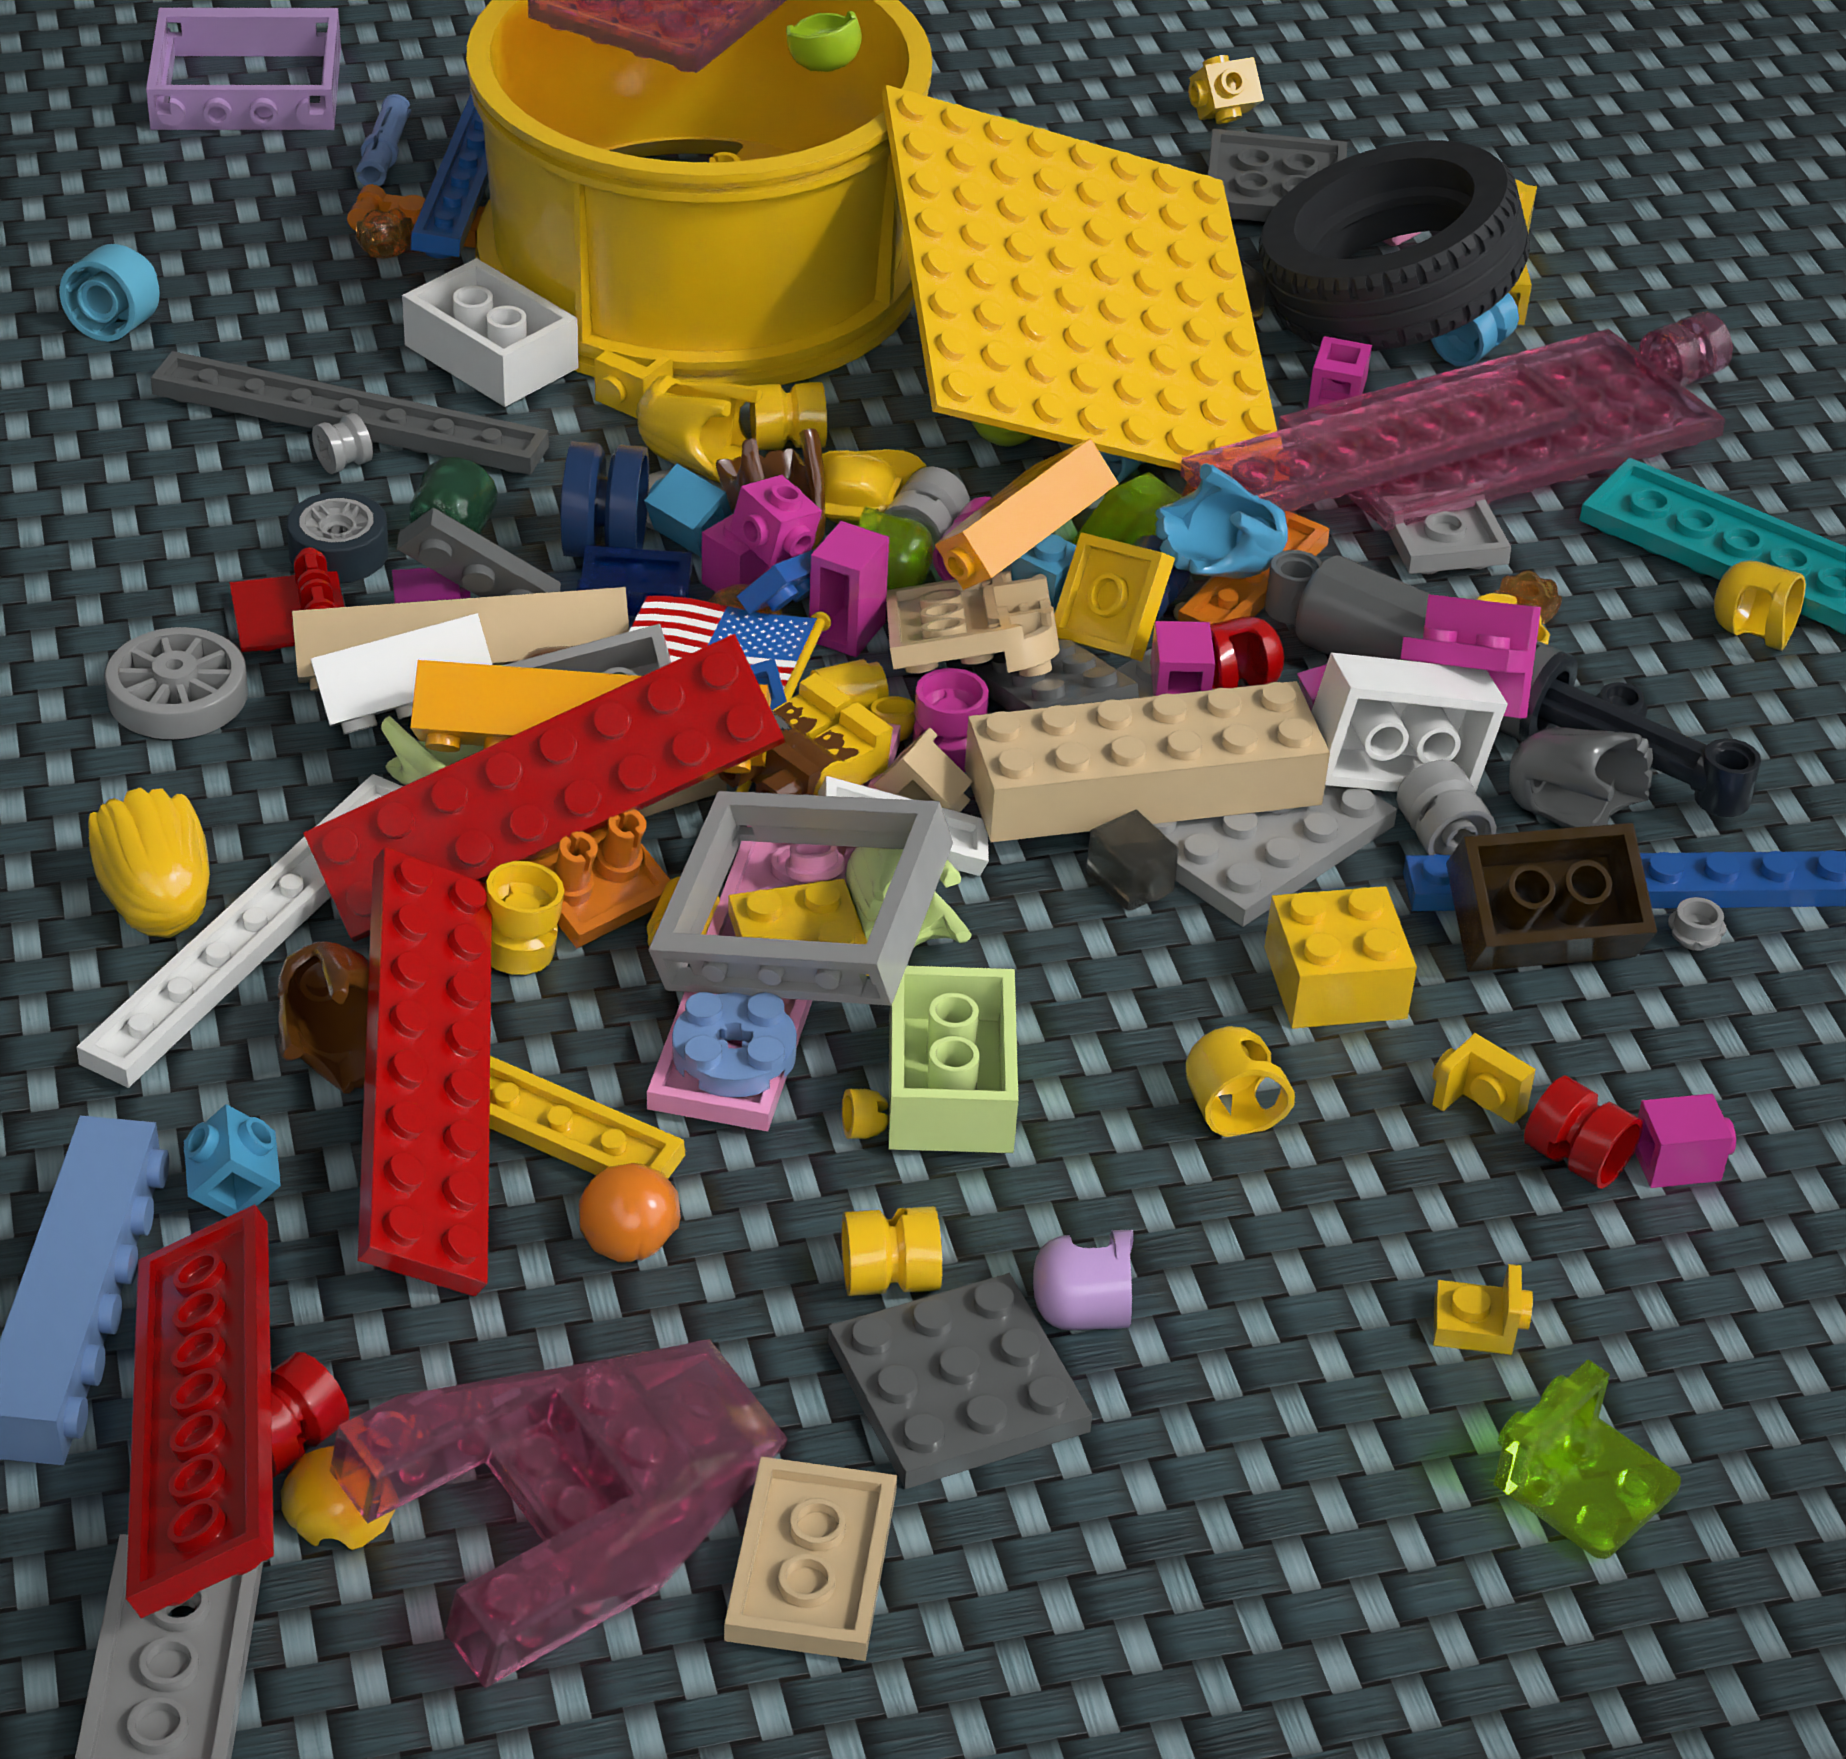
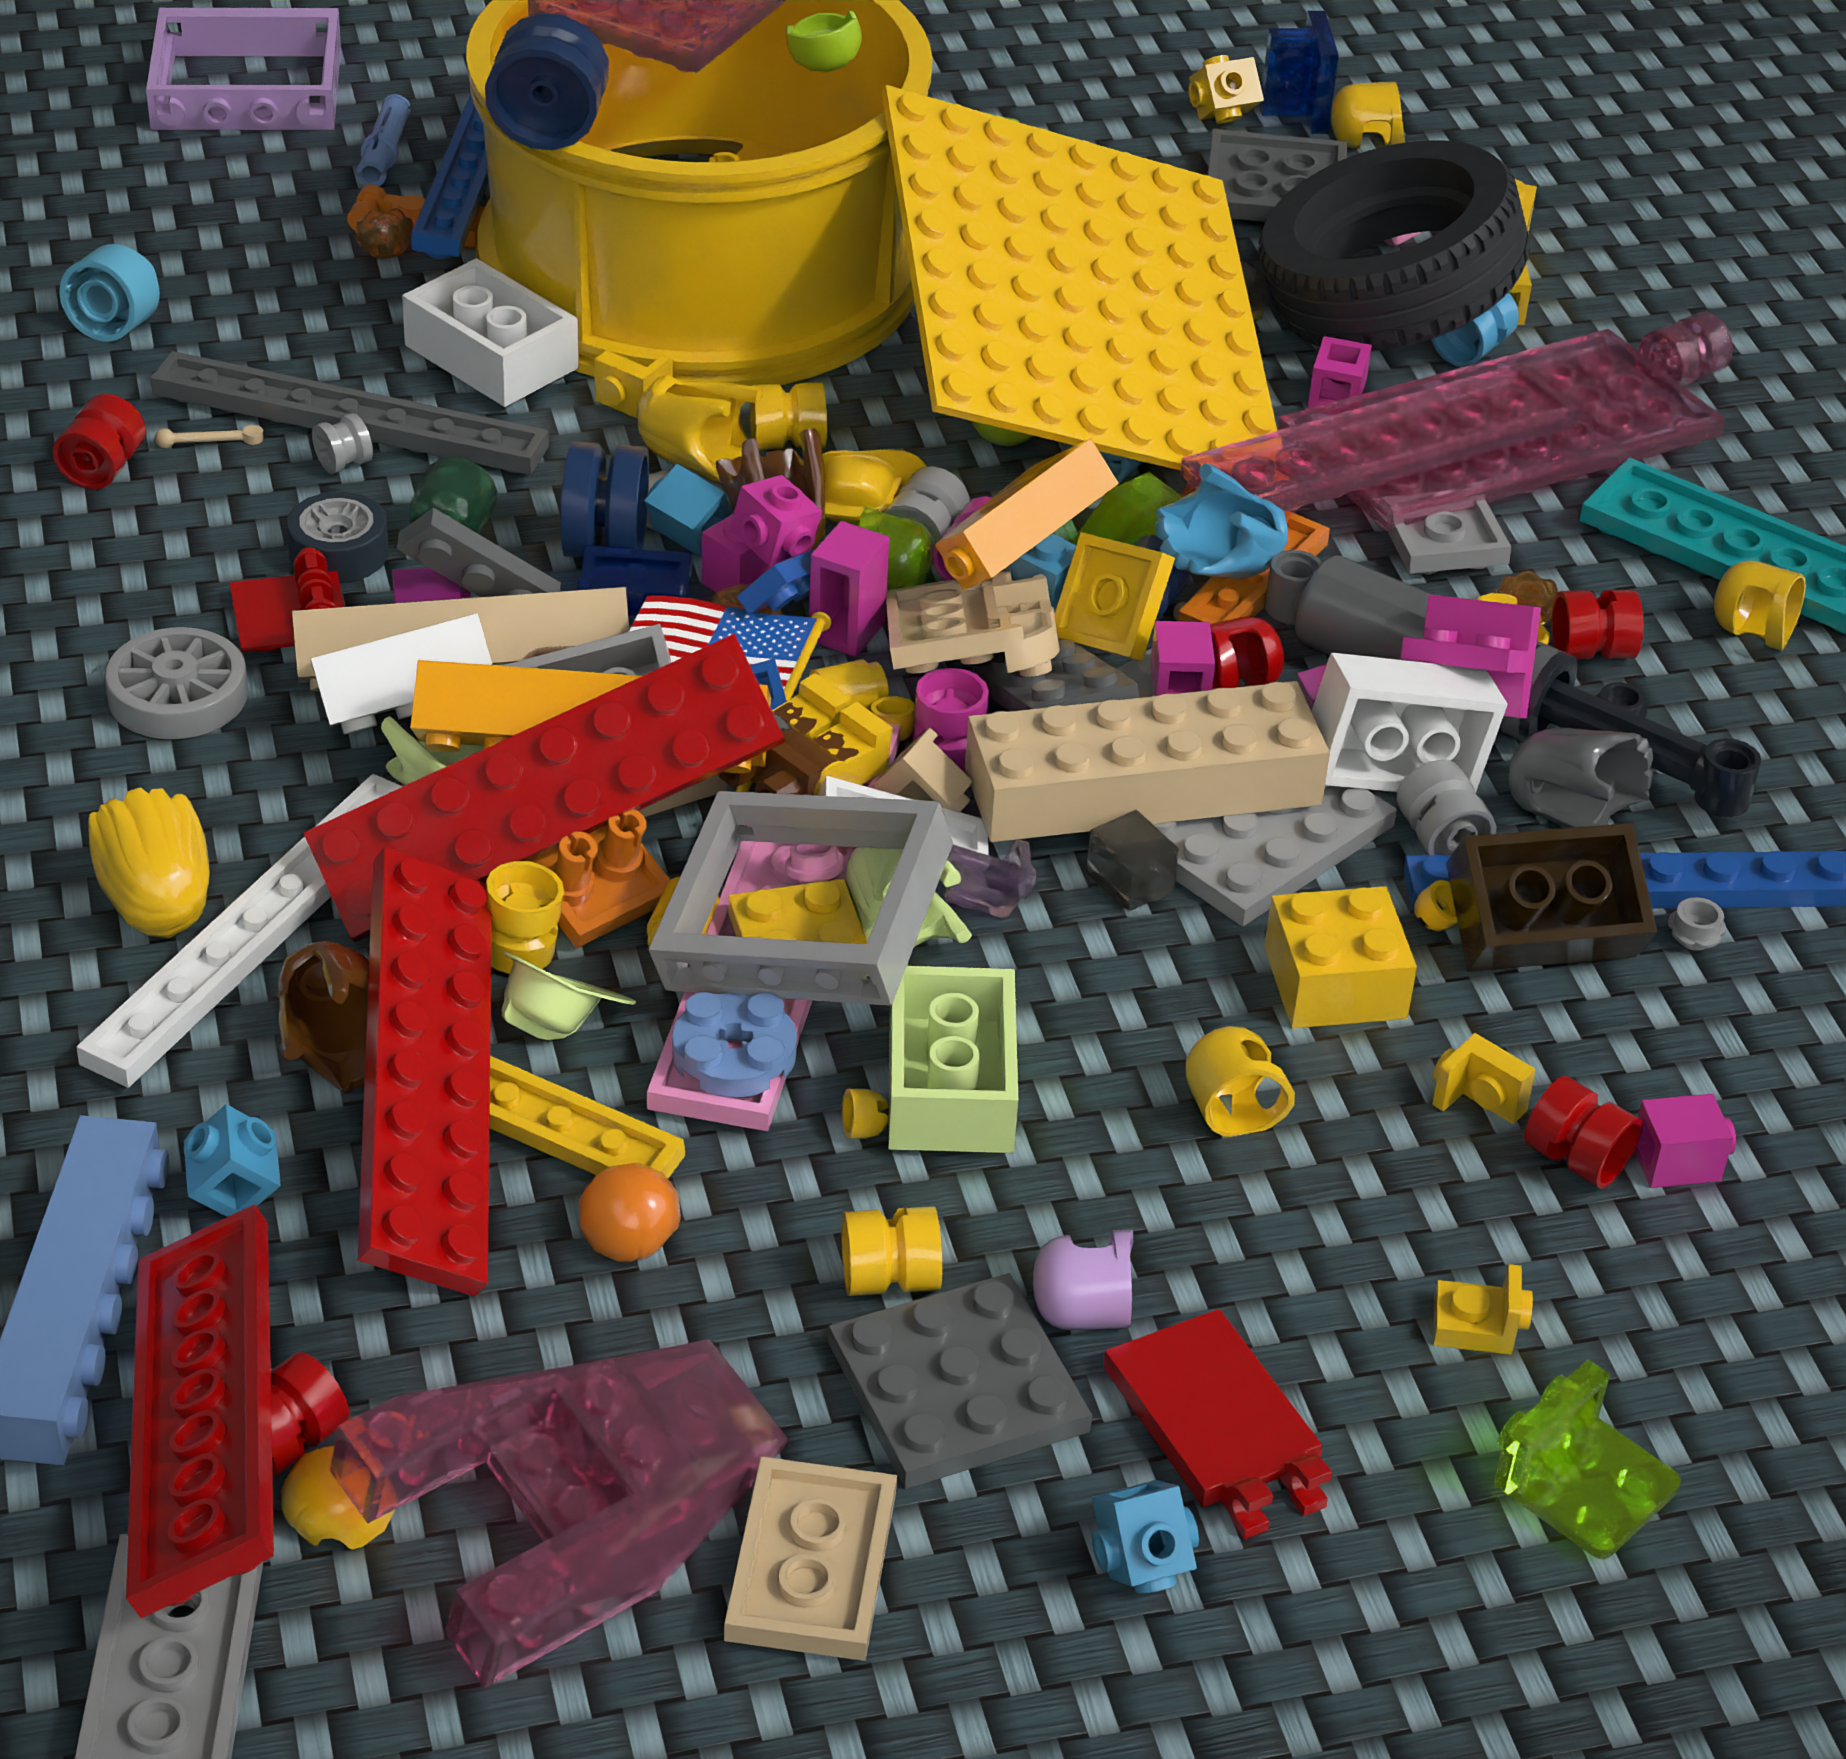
none -> red wheel [52,393,146,490]
none -> tan hinge [154,425,263,449]
none -> dark blue wheel [485,13,609,150]
none -> yellowish green piece [502,951,636,1040]
none -> clear purple bracket [943,839,1036,919]
none -> dark azure brick [1092,1480,1199,1593]
none -> red tile [1103,1308,1332,1540]
none -> clear blue bracket [1260,11,1339,134]
none -> yellow helmet [1331,82,1405,149]
none -> yellow hinge [1414,880,1458,932]
none -> red wheel [1551,589,1644,660]

